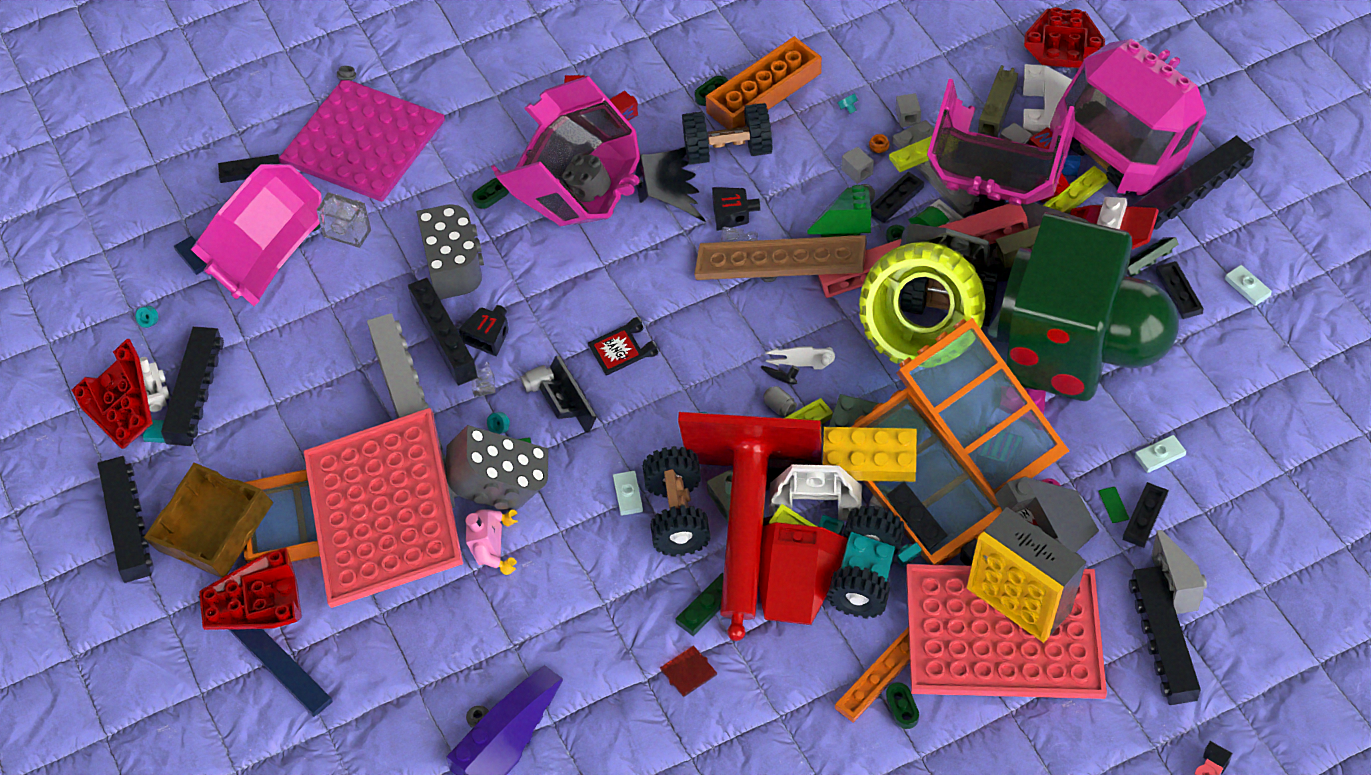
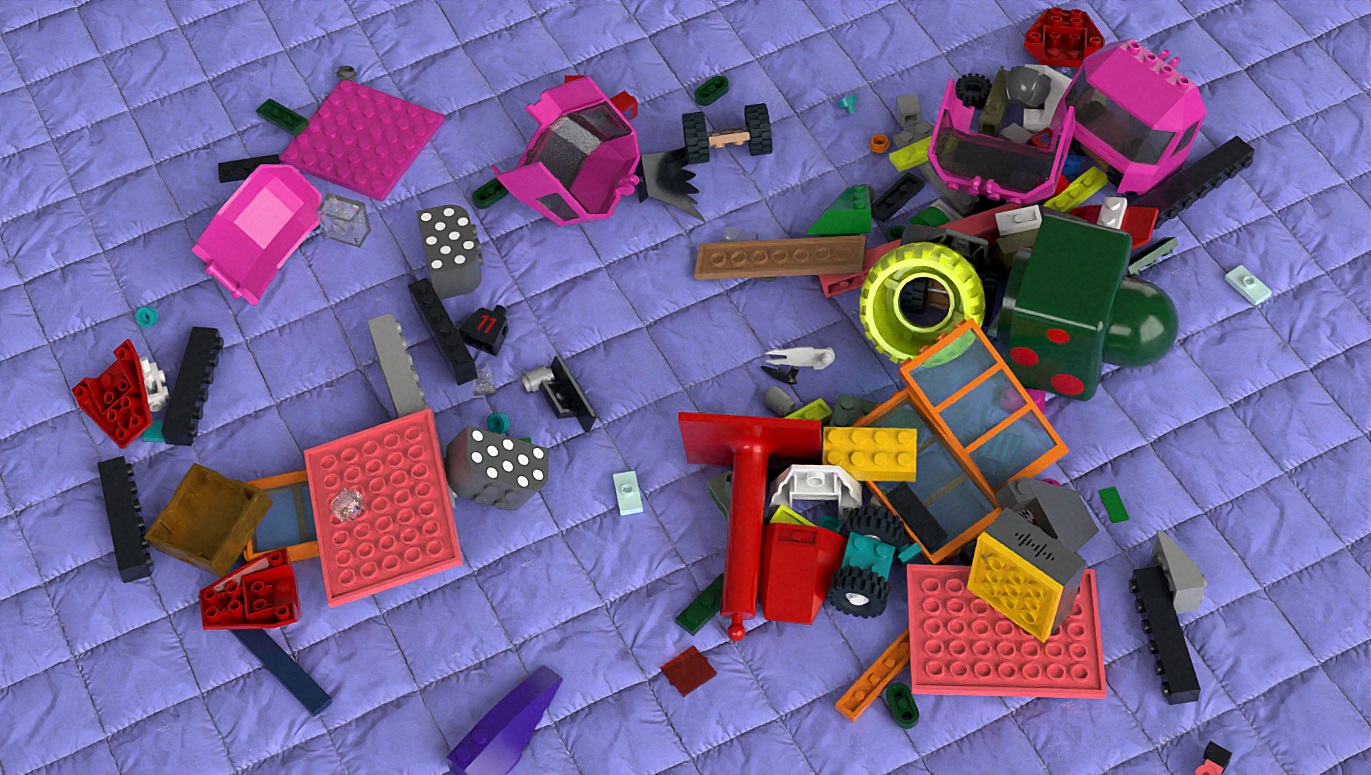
dark blue tile [174,236,207,275] -> none
bright pink torso [465,509,518,575] -> none
dark grey plate [466,706,489,728] -> none
dark grey brick [562,154,611,202] -> none
flag [588,317,658,376] -> none
black plate [642,446,711,557] -> none
orange brick [706,36,822,129] -> none
black torso [712,187,760,231] -> none
light grey brick [842,147,874,184] -> none
black plate [1122,482,1169,548] -> none
light aqua plate [1135,435,1186,473] -> none
black plate [1156,261,1204,319] -> none
none -> dark green plate [256,98,310,137]
none -> clear head [331,488,365,523]
none -> black tyre [955,73,992,110]
none -> white plate [995,205,1042,236]
none -> dark grey piece [1004,66,1052,109]

